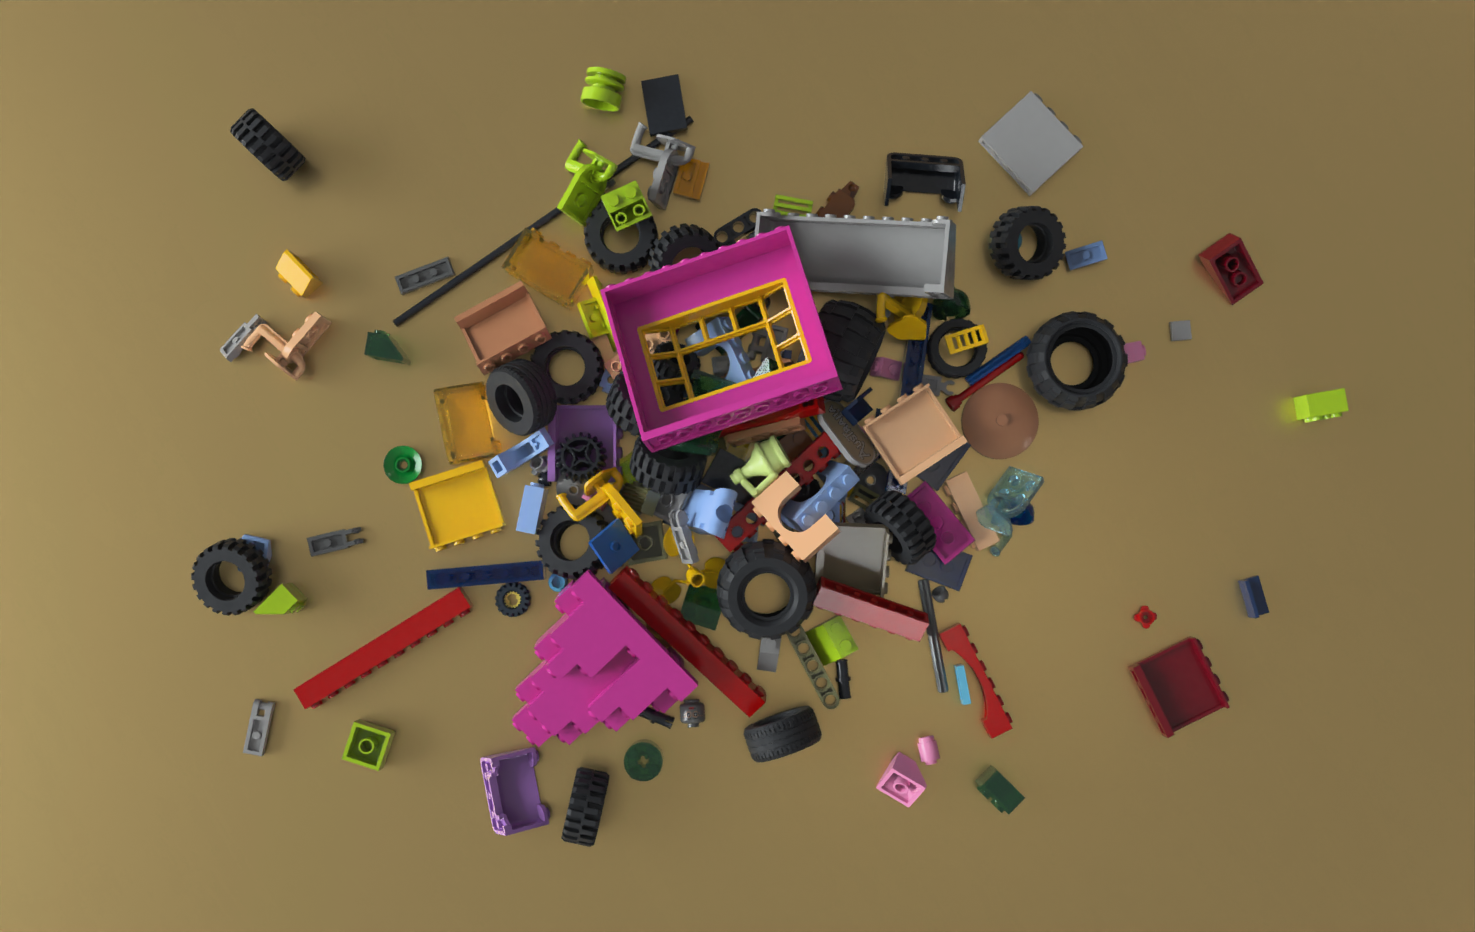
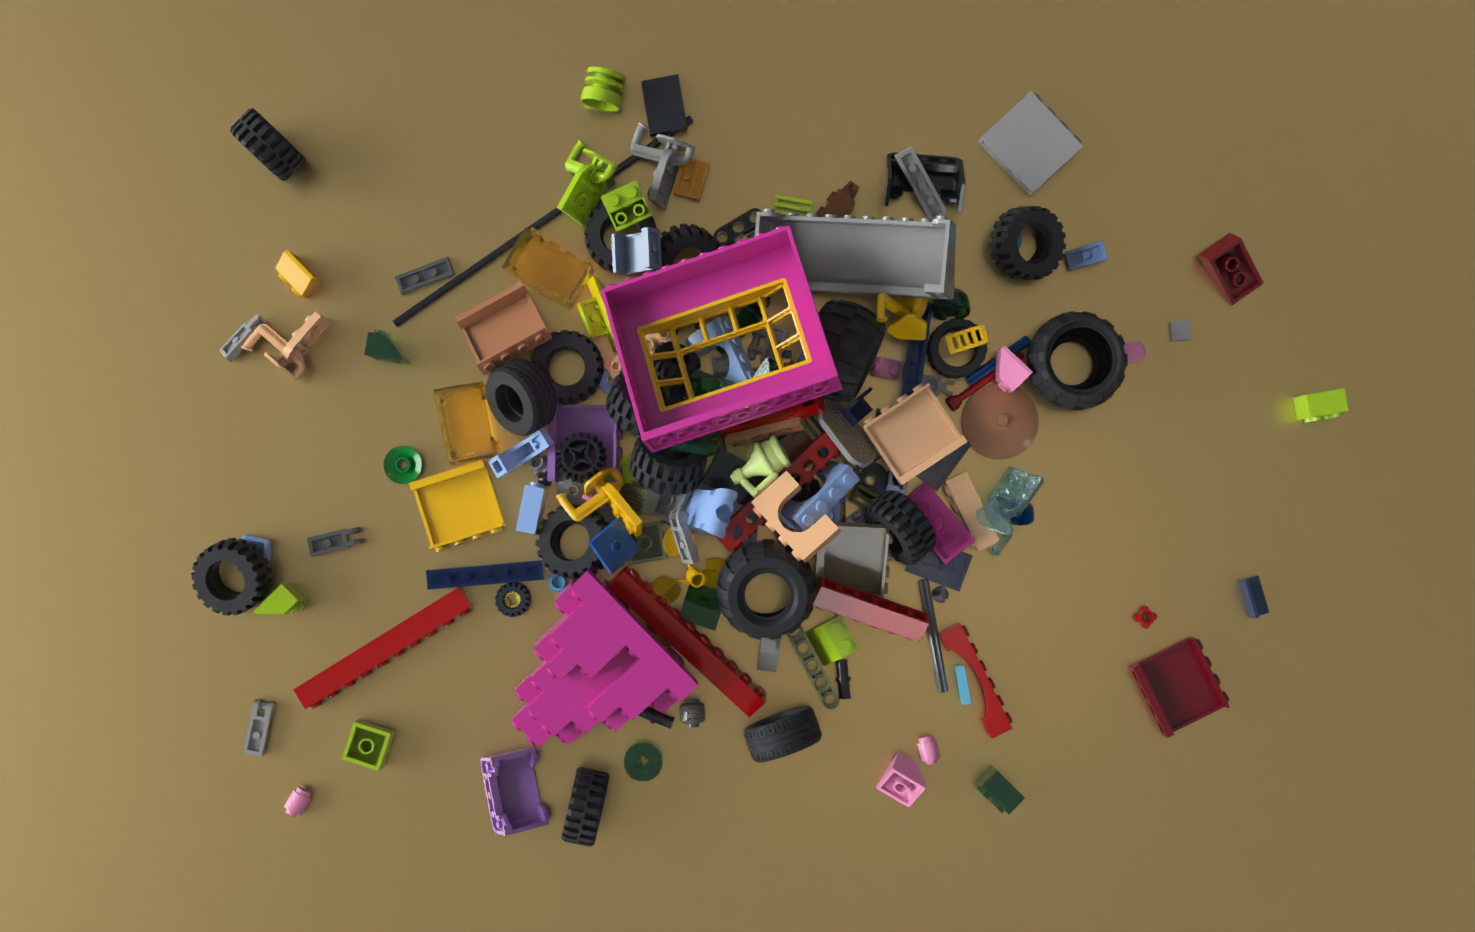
none -> bright pink brick [284,786,312,817]
none -> sand blue panel [611,227,662,275]
none -> light grey plate [894,146,948,220]
none -> bright pink slope [995,345,1033,393]

